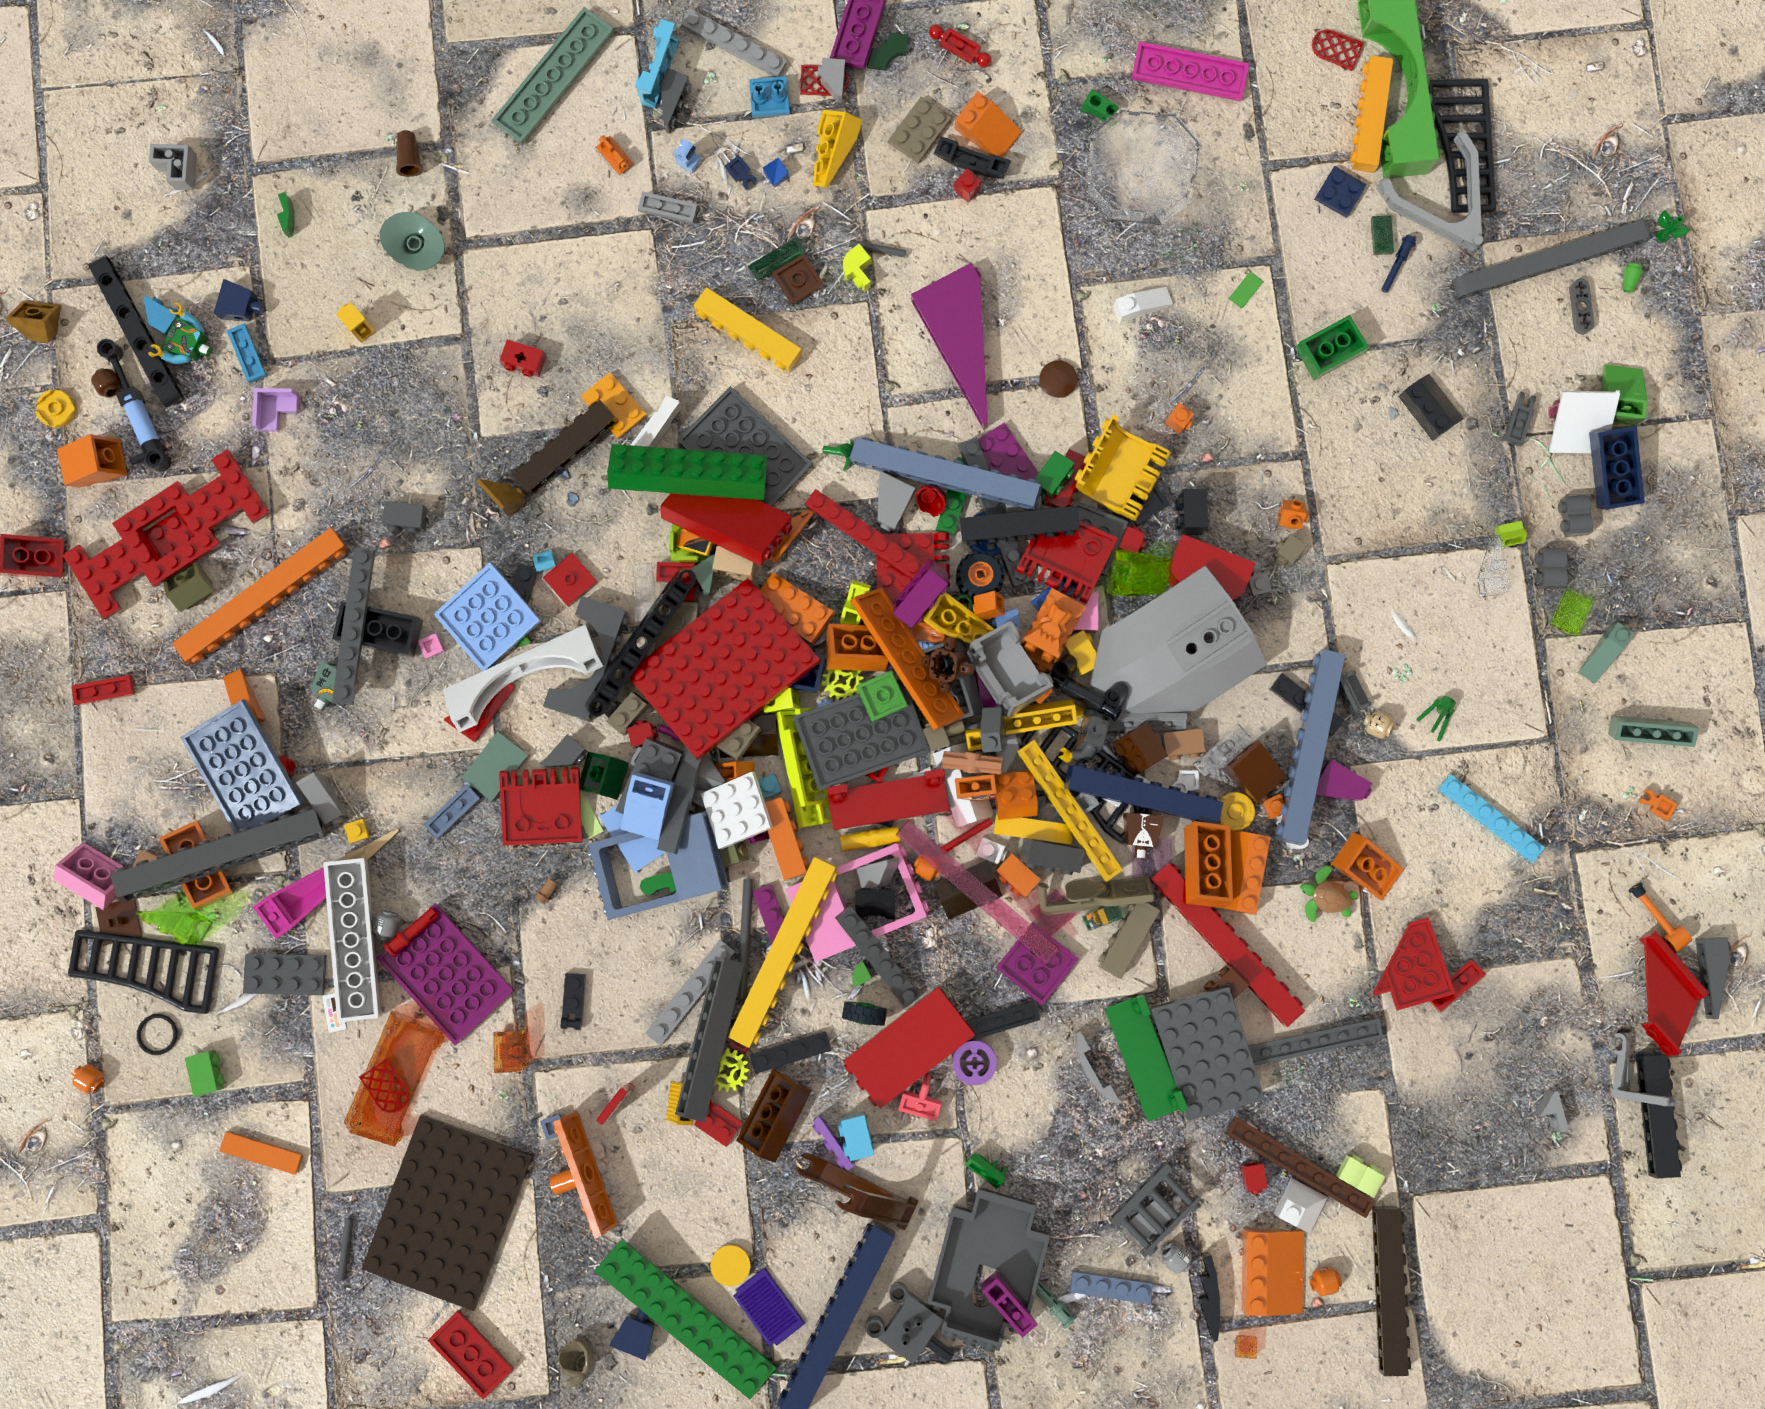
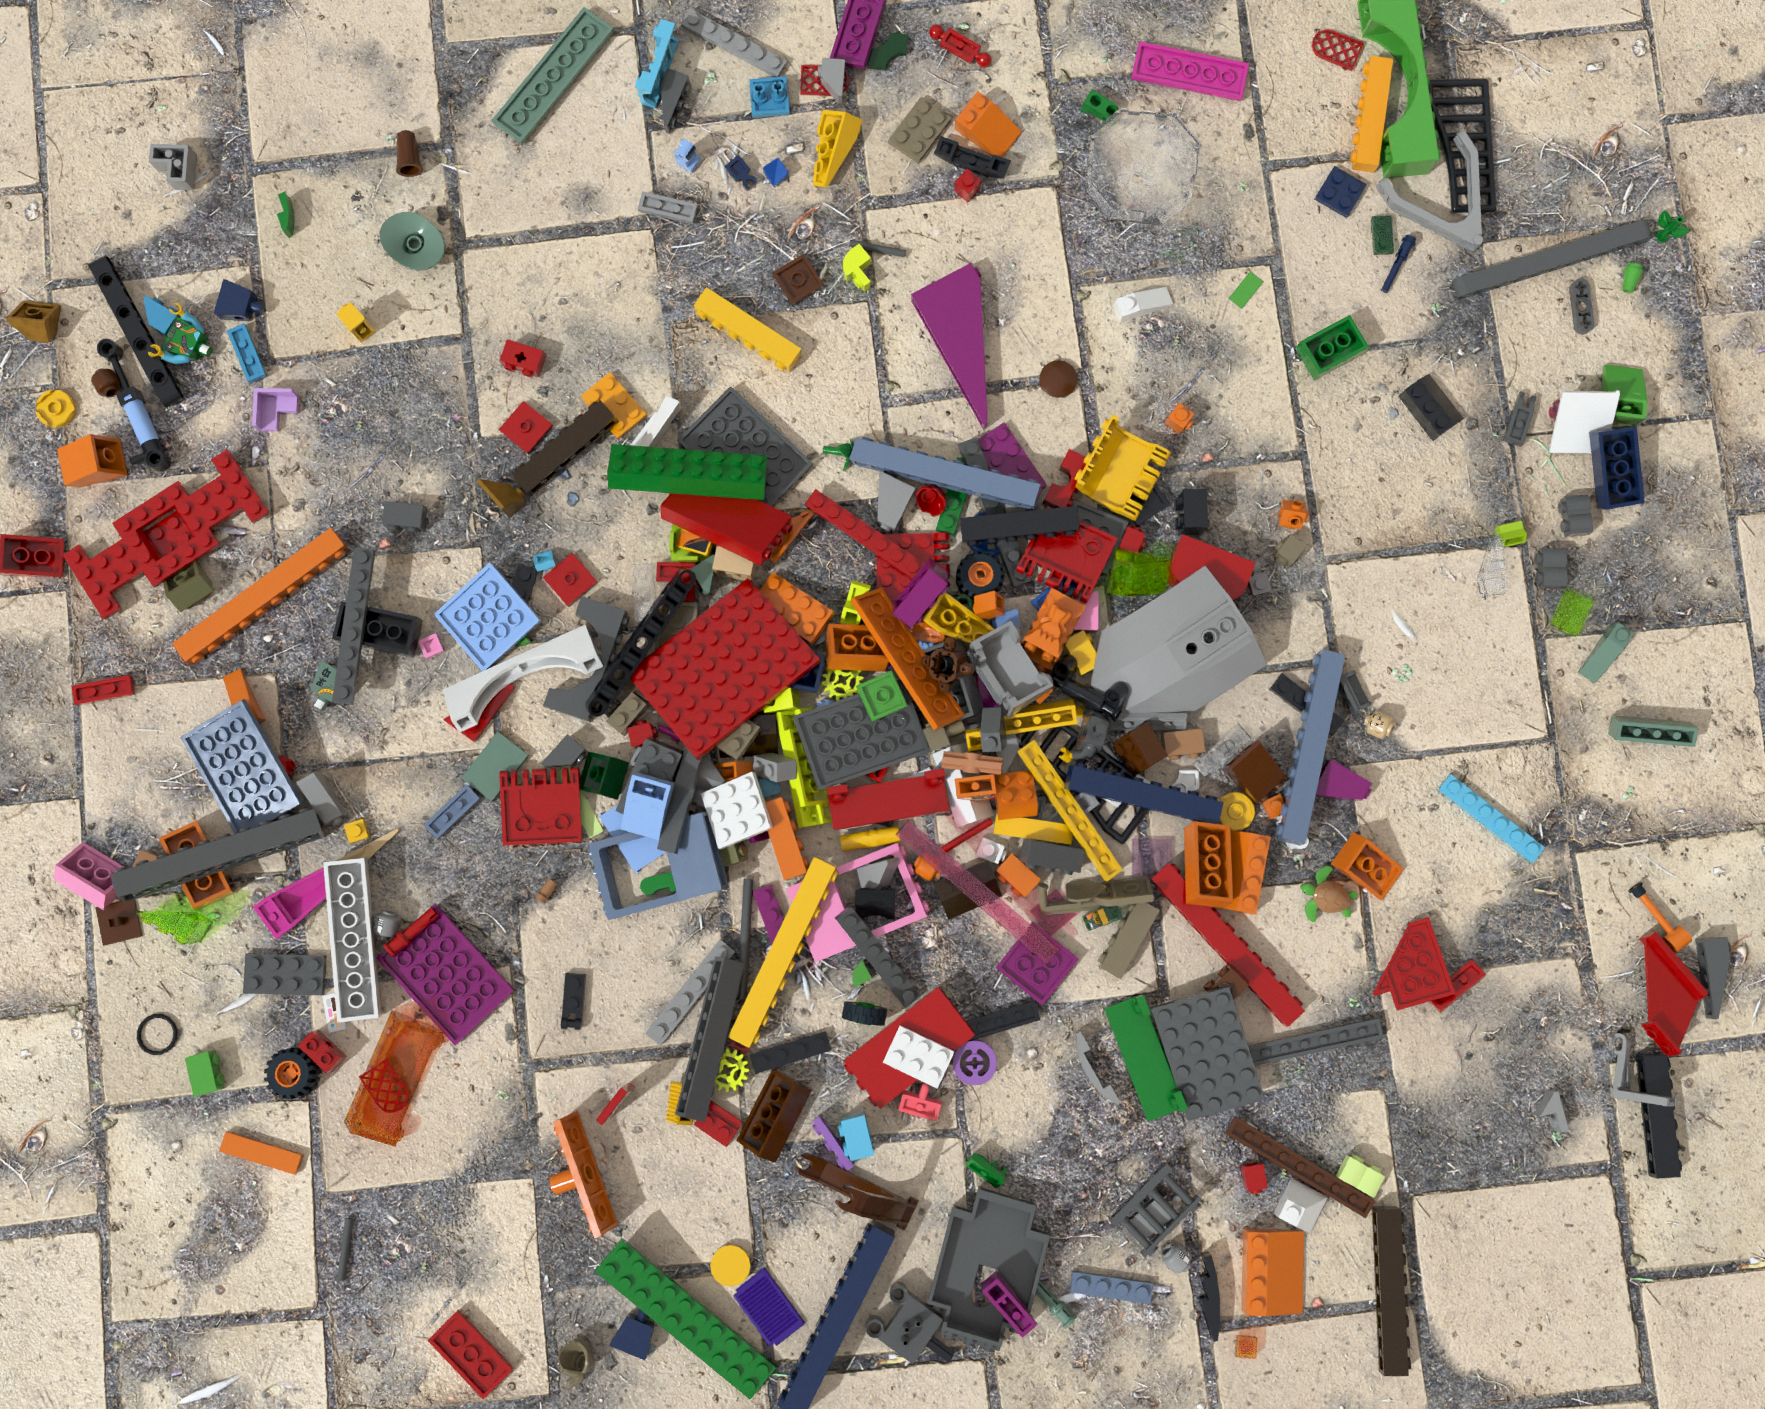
black bar [68,930,219,1014] -> none
orange head [72,1064,105,1094] -> none
dark brown plate [361,1114,533,1311] -> none
clear orange slope [493,1029,529,1073] -> none
sand blue plate [540,1113,562,1140] -> none
orange hinge [596,135,634,175] -> none
clear green plate [747,237,806,281] -> none
green brick [1034,450,1075,499] -> none
reddish brown torso [1123,813,1164,858] -> none
orange head [1310,1267,1342,1296] -> none
green plant [1416,695,1456,742] -> none
orange plate [1638,790,1678,821] -> none
none -> black wheel [264,1048,321,1099]
none -> red brick [298,1030,347,1073]
none -> red plate [498,401,553,455]
none -> light grey brick [753,753,796,782]
none -> white plate [883,1025,955,1089]

